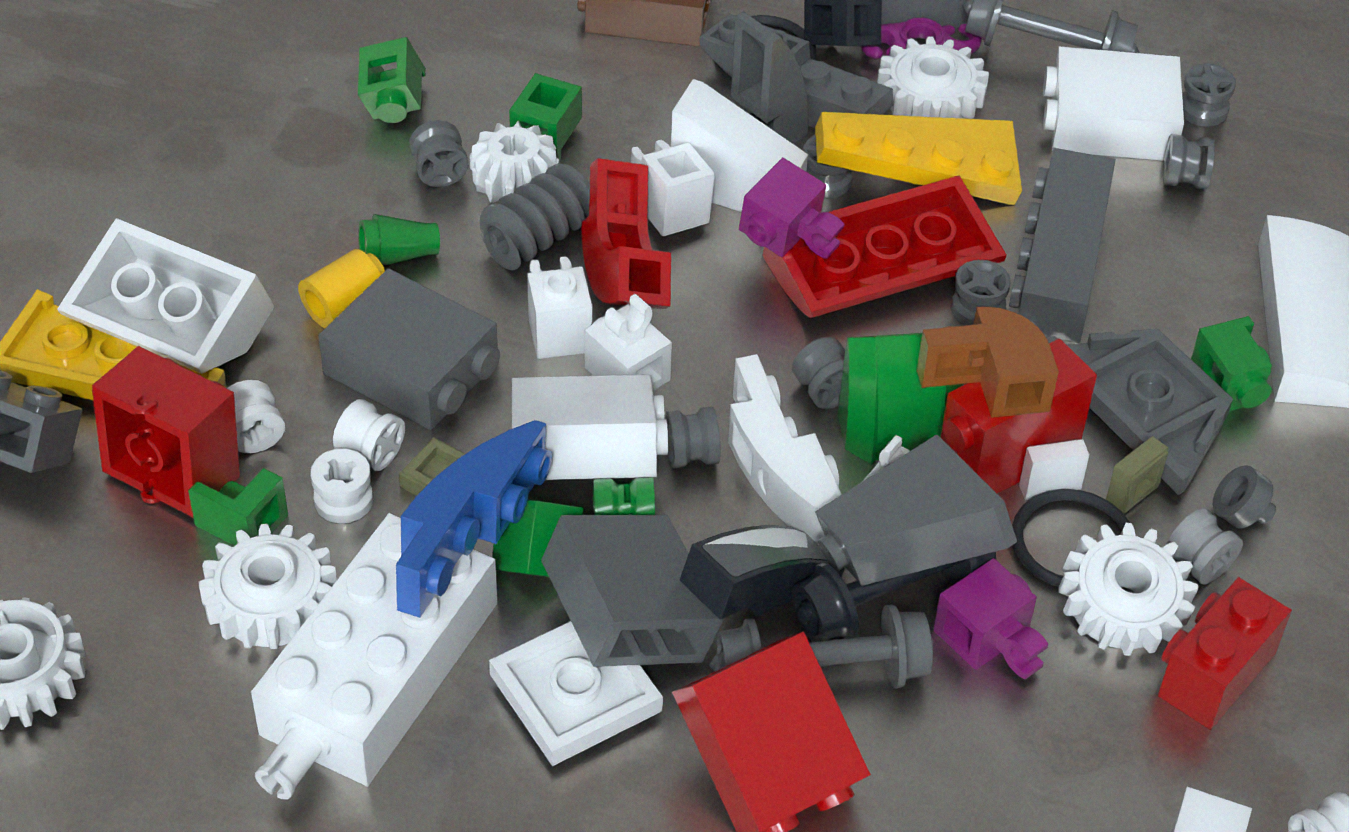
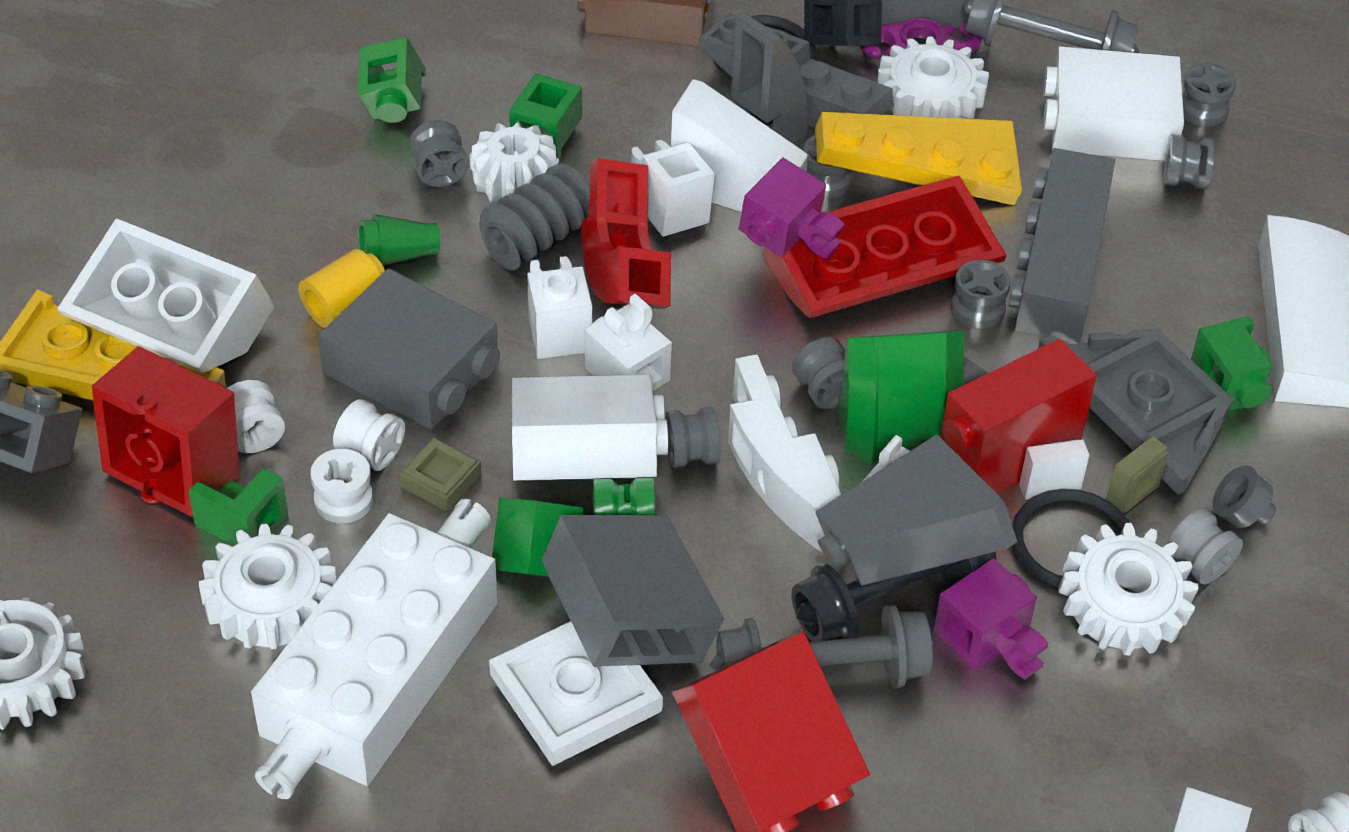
blue slope [396,420,552,618] -> none
black slope [680,525,845,620] -> none
dark orange brick [917,306,1059,418] -> none
red brick [1158,577,1292,730] -> none

